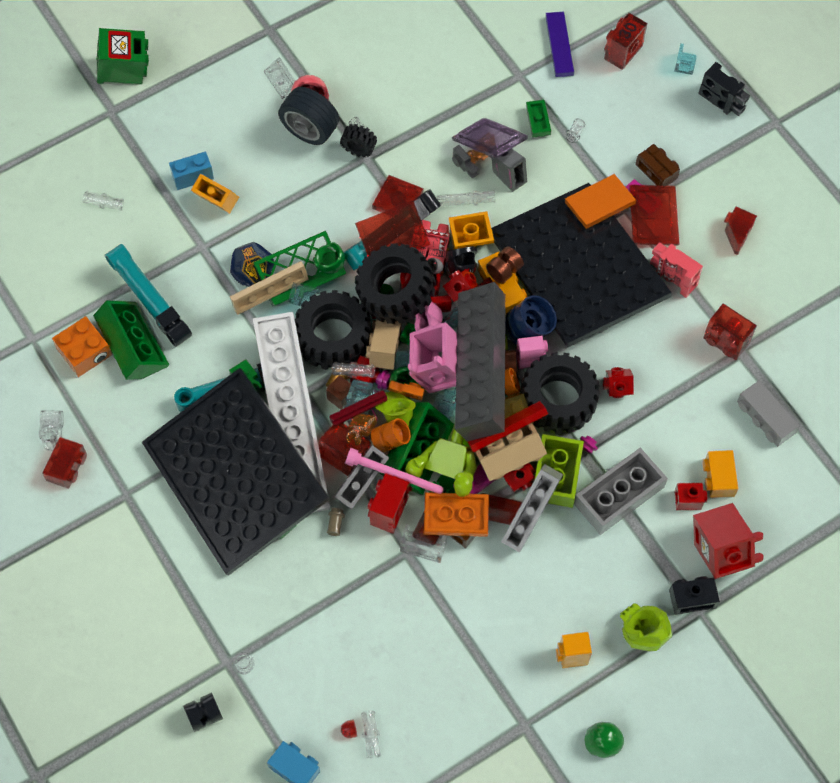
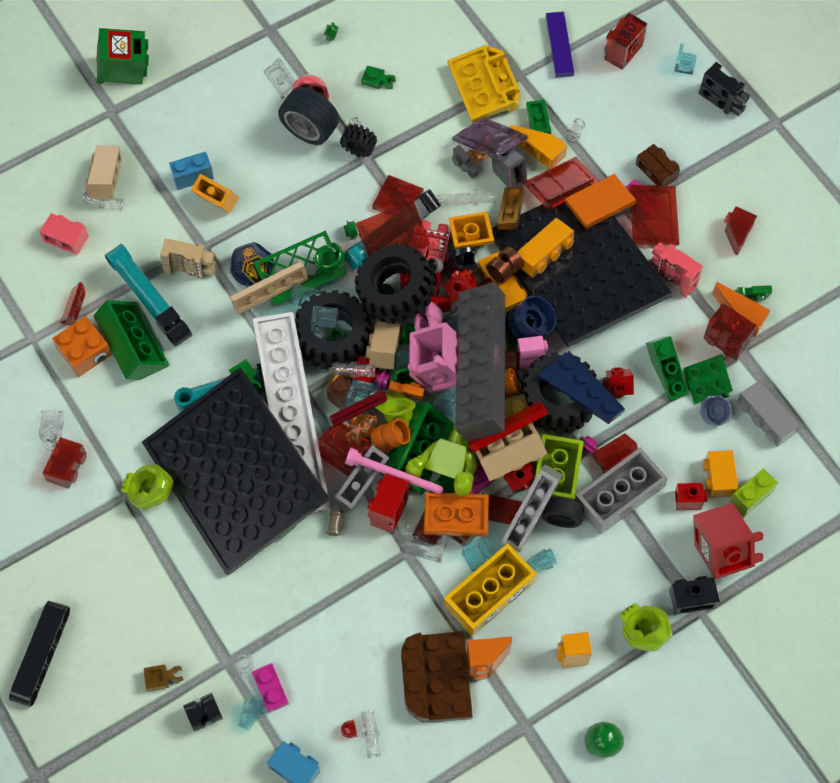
none -> black beam [9,601,70,707]
none -> coral brick [39,213,89,255]
none -> clear red slope [61,282,86,326]
none -> tan brick [86,146,122,199]
none -> lime helmet [121,464,173,510]
none -> pearl gold plate [143,664,184,691]
none -> tan hips [160,238,217,279]
none -> clear light blue cone [237,696,265,731]
none -> dark pink plate [252,663,289,713]
none -> clear light blue panel [311,306,339,334]
none -> green plate [323,22,339,41]
none -> green plate [327,329,345,341]
none -> green plate [344,221,358,239]
none -> green plate [361,65,396,89]
none -> reddish brown plate [401,632,473,723]
none -> yellow brick [443,543,537,637]
none -> yellow plate [447,45,521,124]
none -> clear light blue panel [462,537,495,571]
none -> orange slope [466,636,512,680]
none -> pearl gold plate [497,186,525,230]
none -> light orange slope [508,125,567,170]
none -> light orange brick [517,218,574,278]
none -> clear red piece [524,157,599,210]
none -> clear light blue cone [526,548,557,572]
none -> dark blue wing [538,351,625,424]
none -> black tyre [542,497,584,528]
none -> clear red slope [592,433,638,473]
none -> green slope [646,336,689,400]
none -> green hinge [684,354,733,404]
none -> sand blue hair [700,395,732,426]
none -> orange slope [712,282,770,337]
none -> lime brick [729,468,778,517]
none -> green plate [735,285,772,301]

